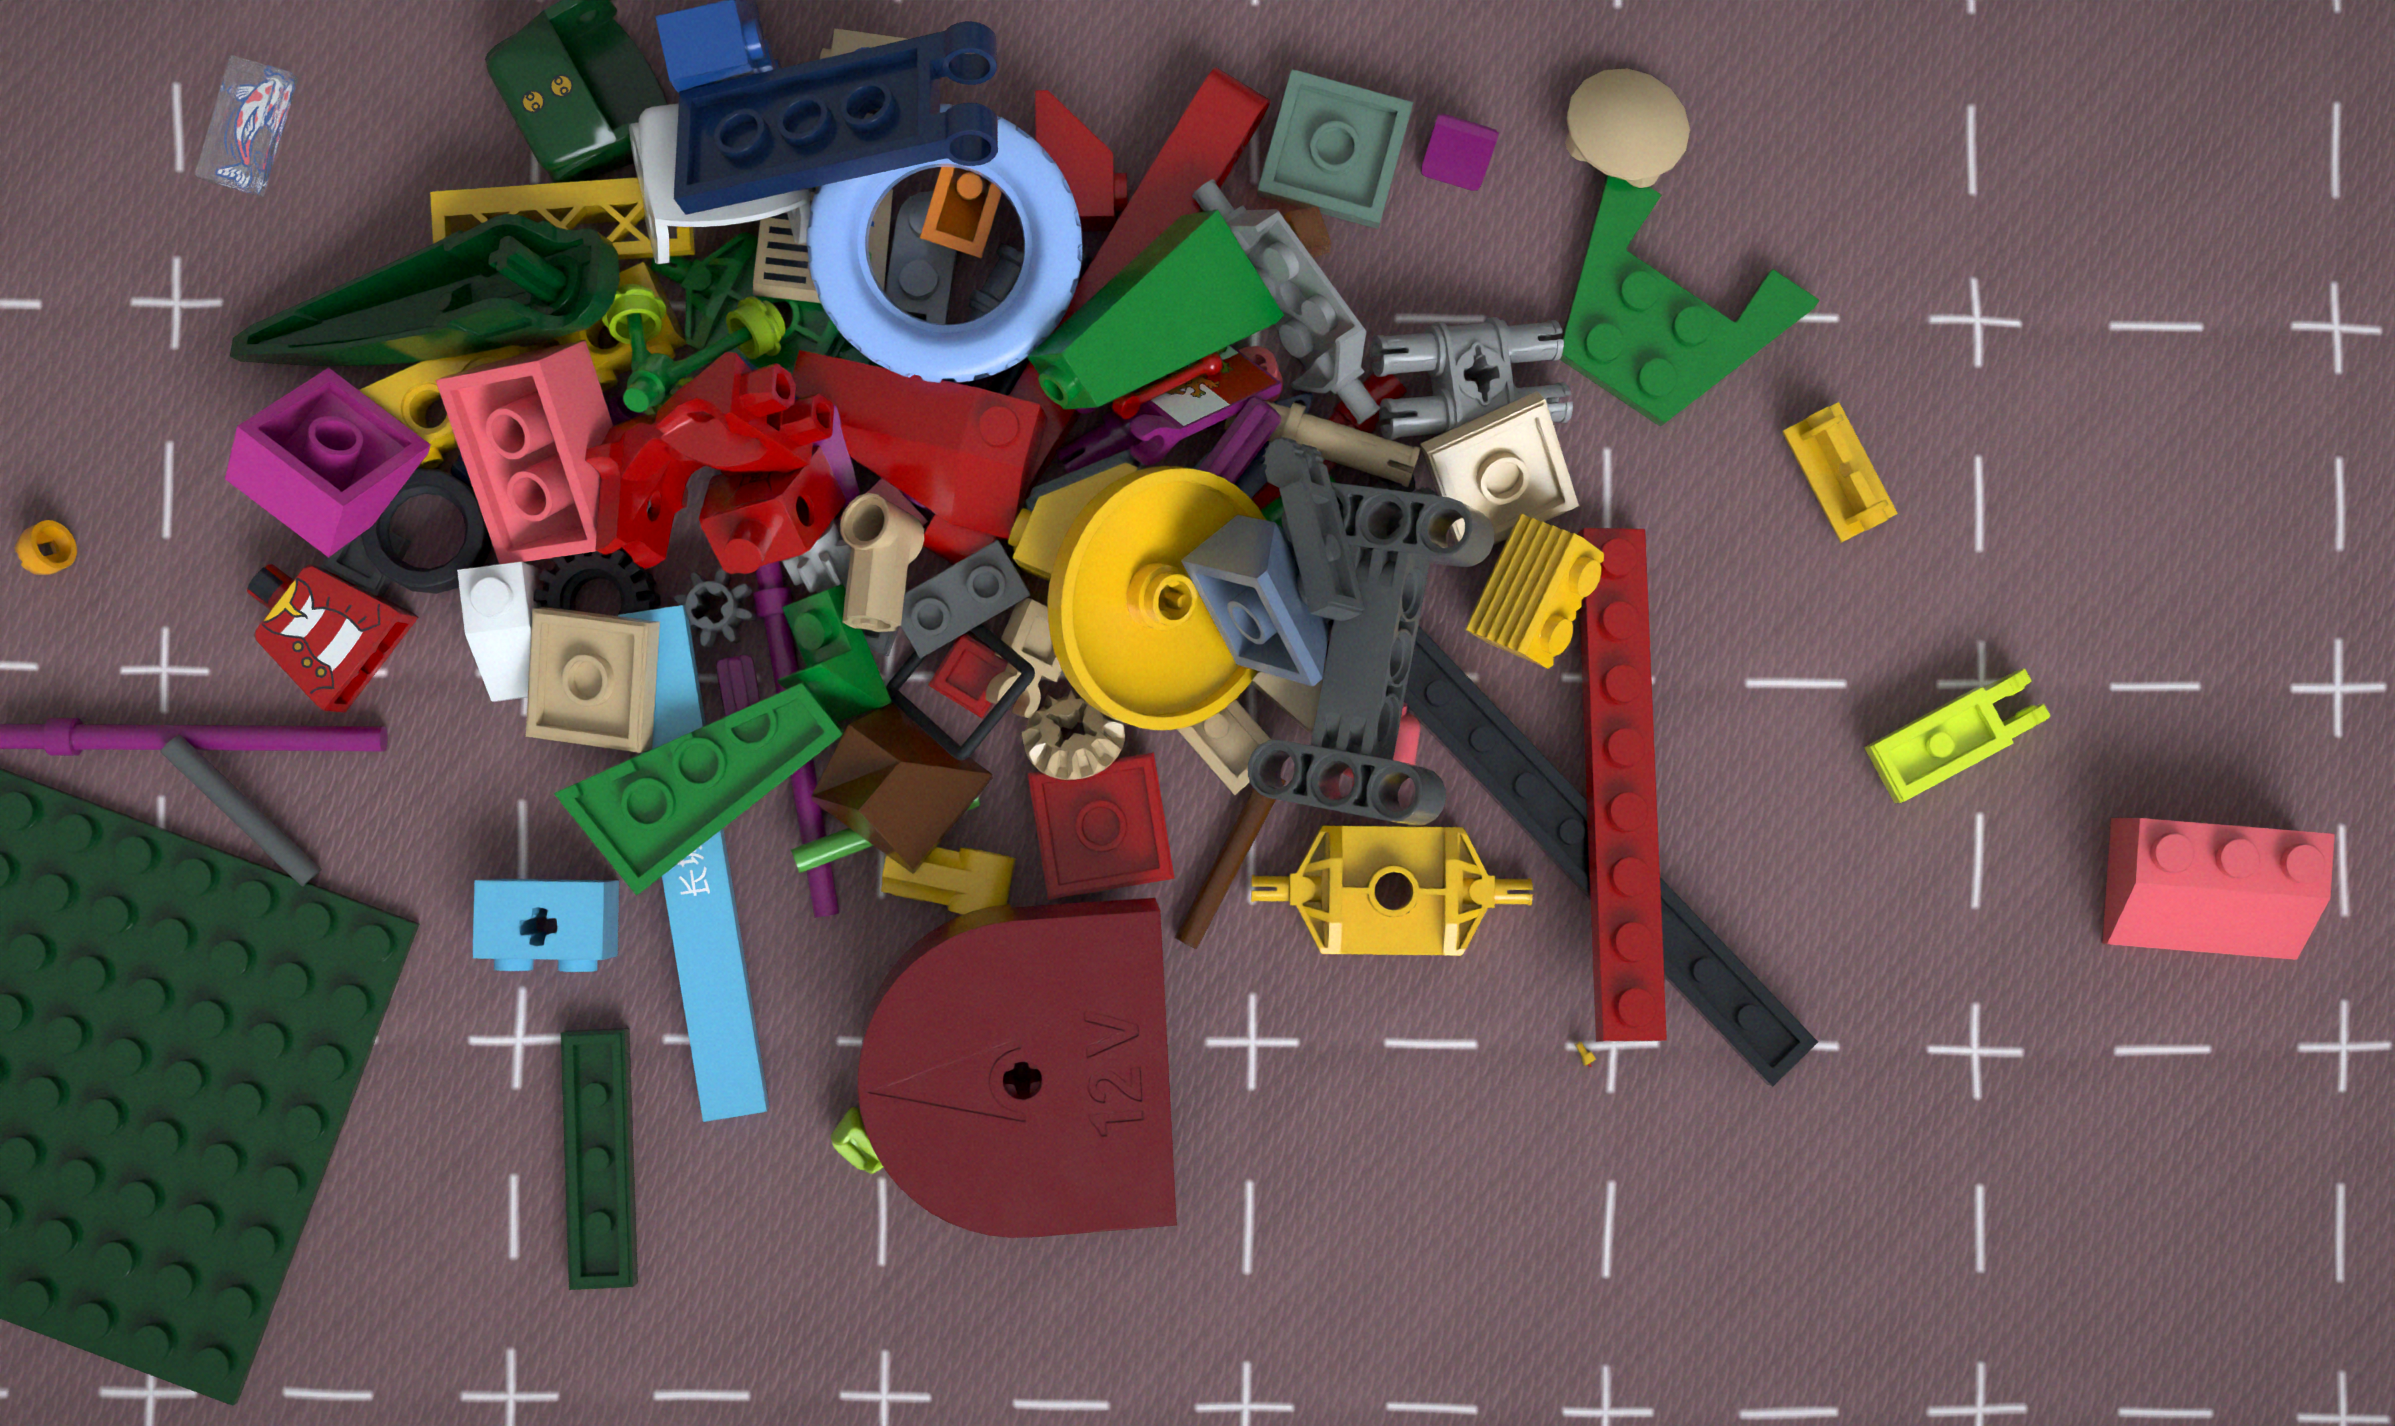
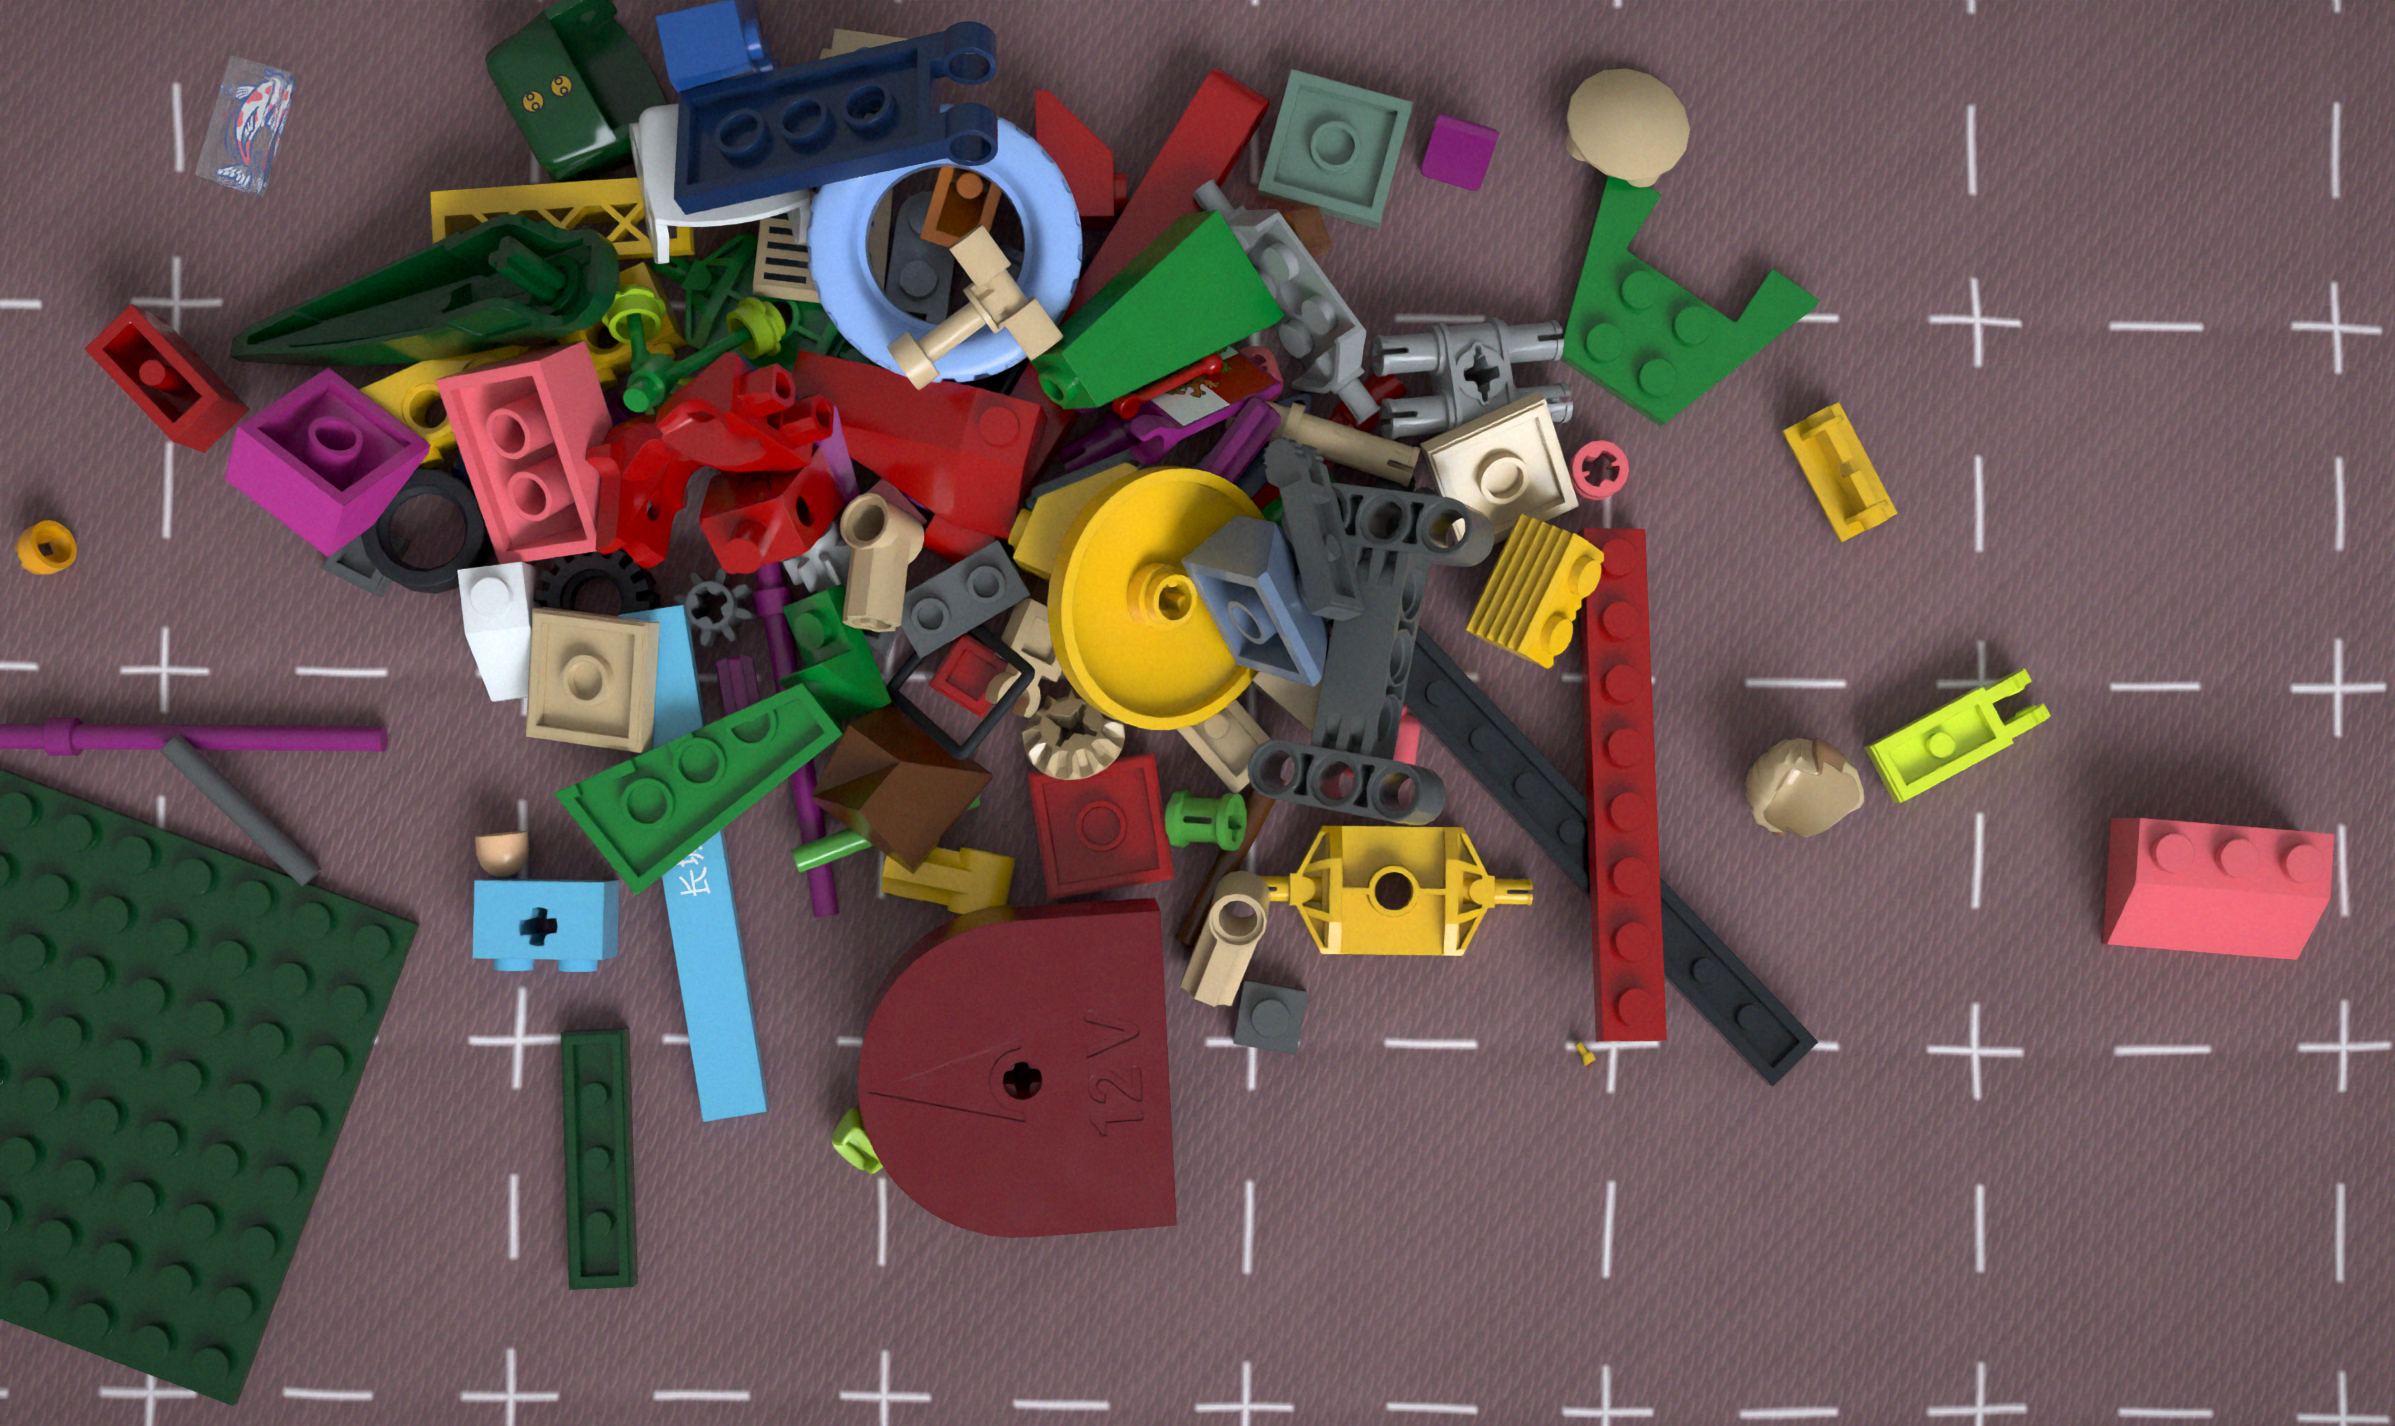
torso [247,564,419,713] -> none
none -> red brick [84,304,250,453]
none -> light nougat hinge [475,831,529,877]
none -> tan bar [886,224,1064,390]
none -> bright green bush [1165,790,1247,851]
none -> tan piece [1180,870,1271,1007]
none -> dark grey plate [1233,979,1307,1055]
none -> coral bush [1568,440,1629,501]
none -> tan hair [1745,738,1864,838]

